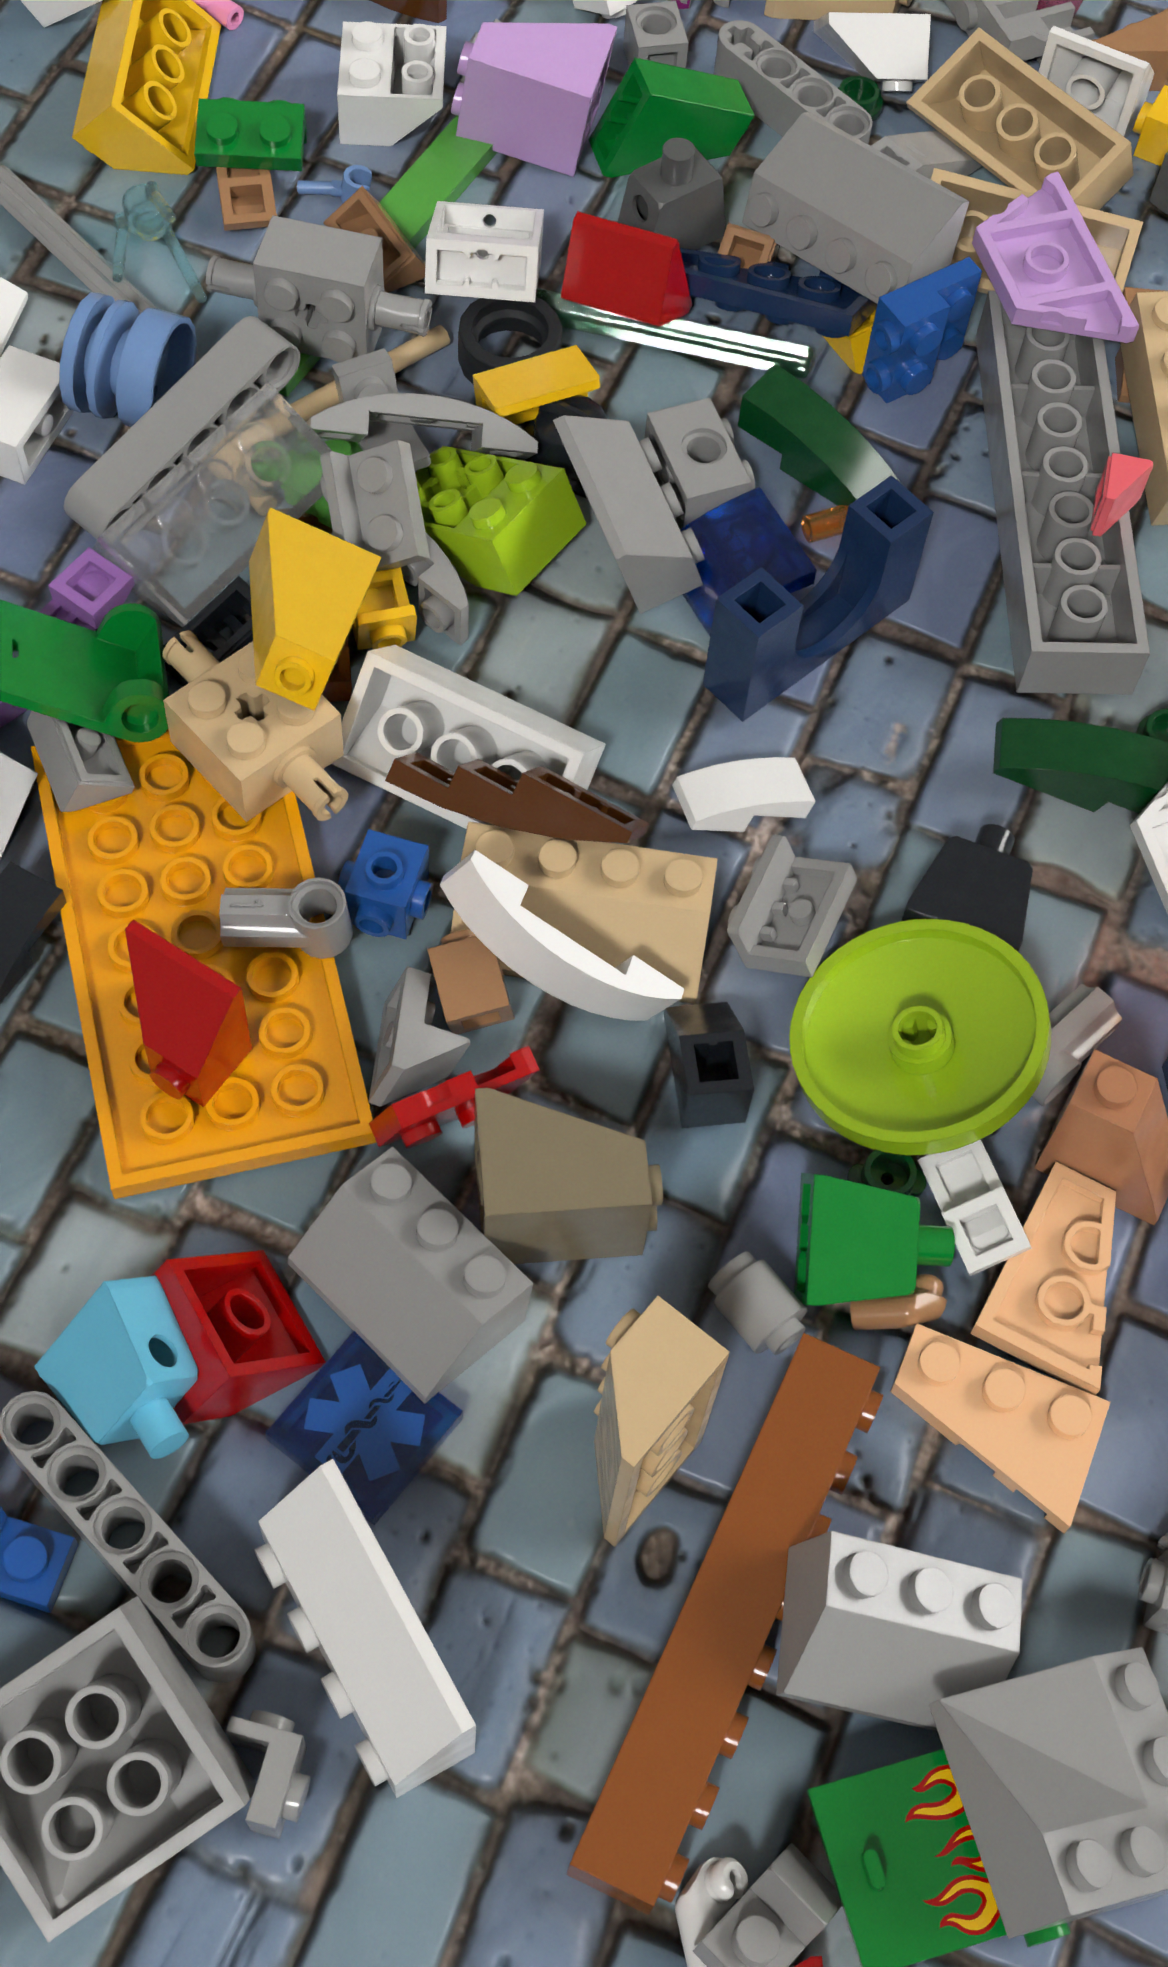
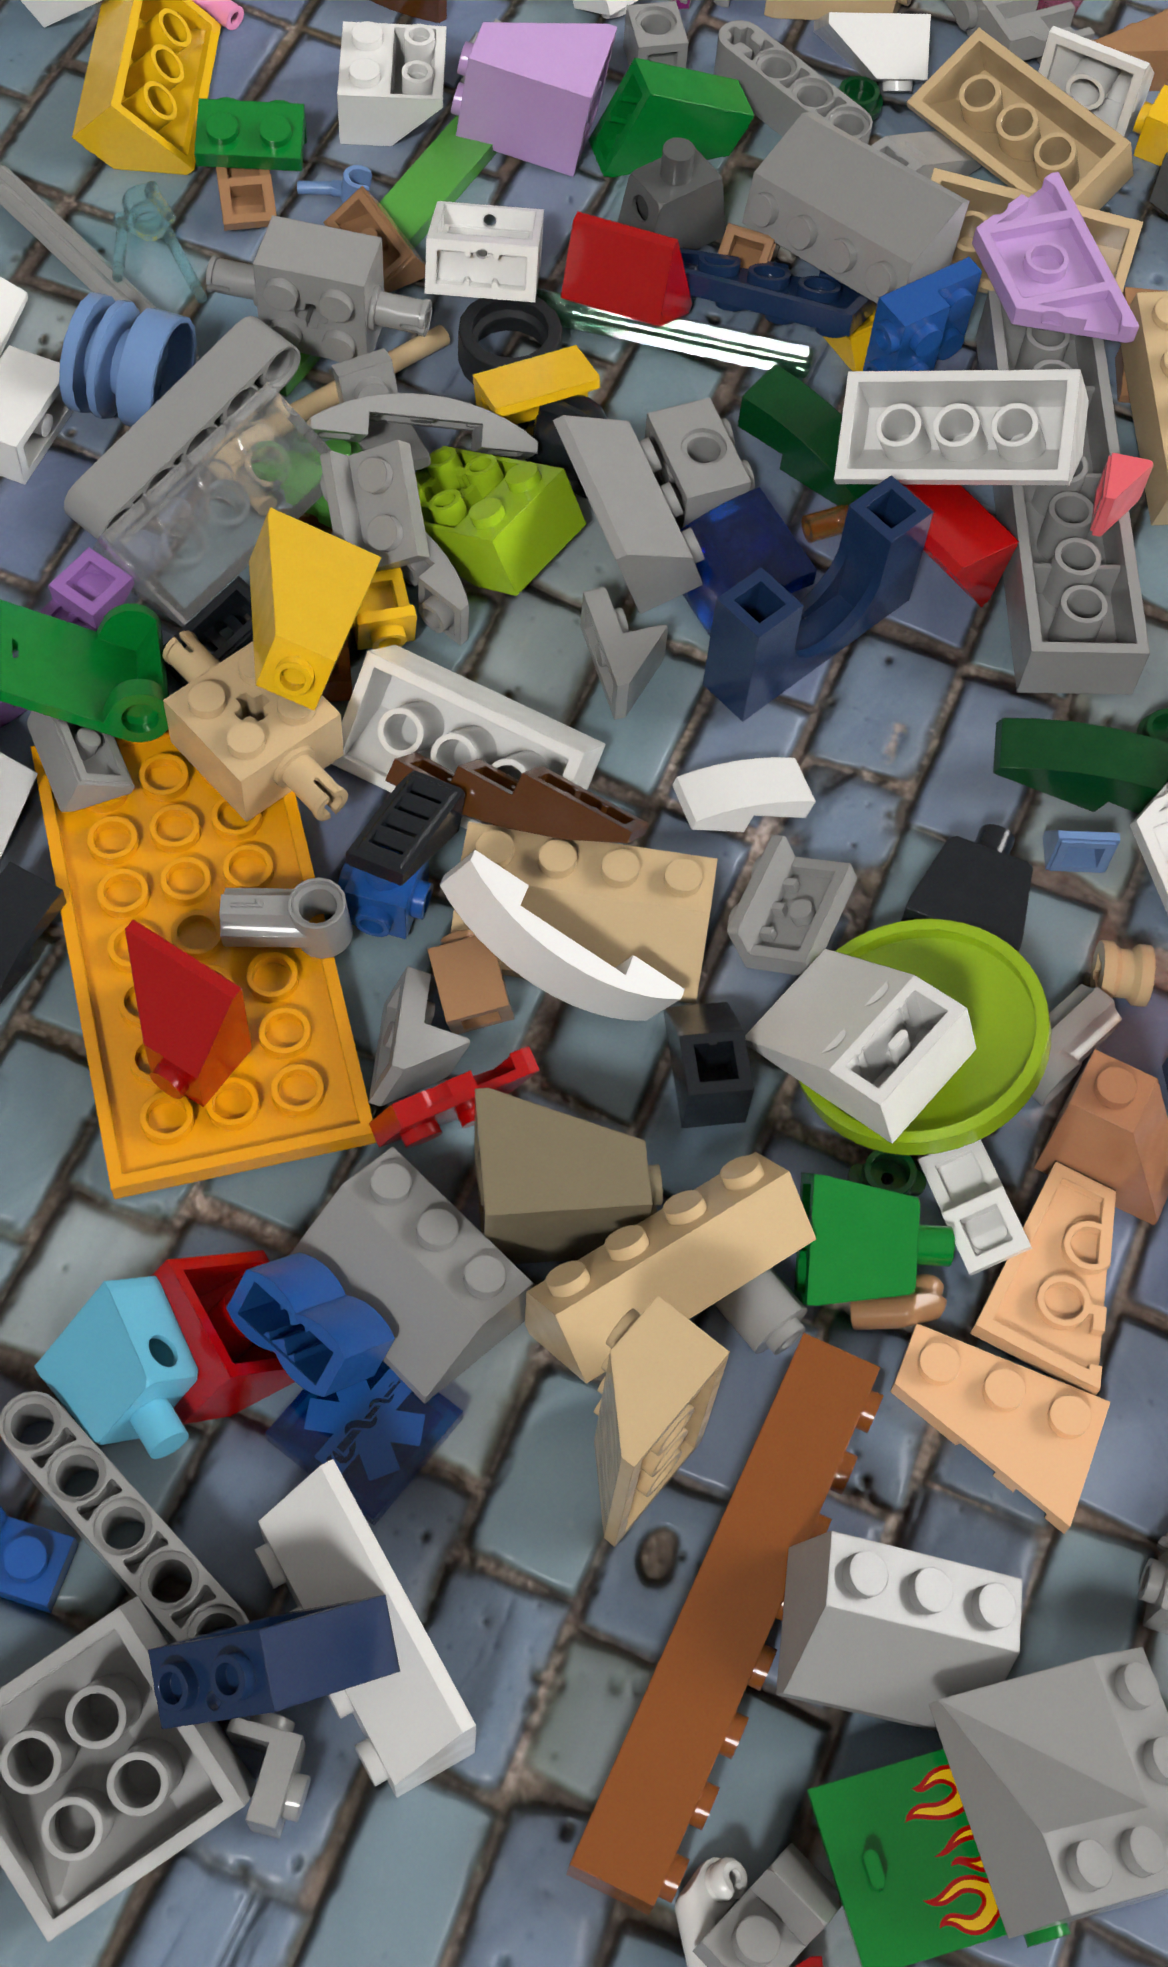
none -> dark blue window [148,1595,400,1729]
none -> blue brick [227,1253,395,1397]
none -> black slope [345,771,465,886]
none -> tan slope [525,1152,816,1384]
none -> light grey slope [580,586,668,720]
none -> white slope [745,949,977,1144]
none -> white slope [834,369,1089,486]
none -> red slope [902,484,1019,608]
none -> medium blue slope [1043,830,1120,873]
none -> tan wheel [1090,940,1156,1007]

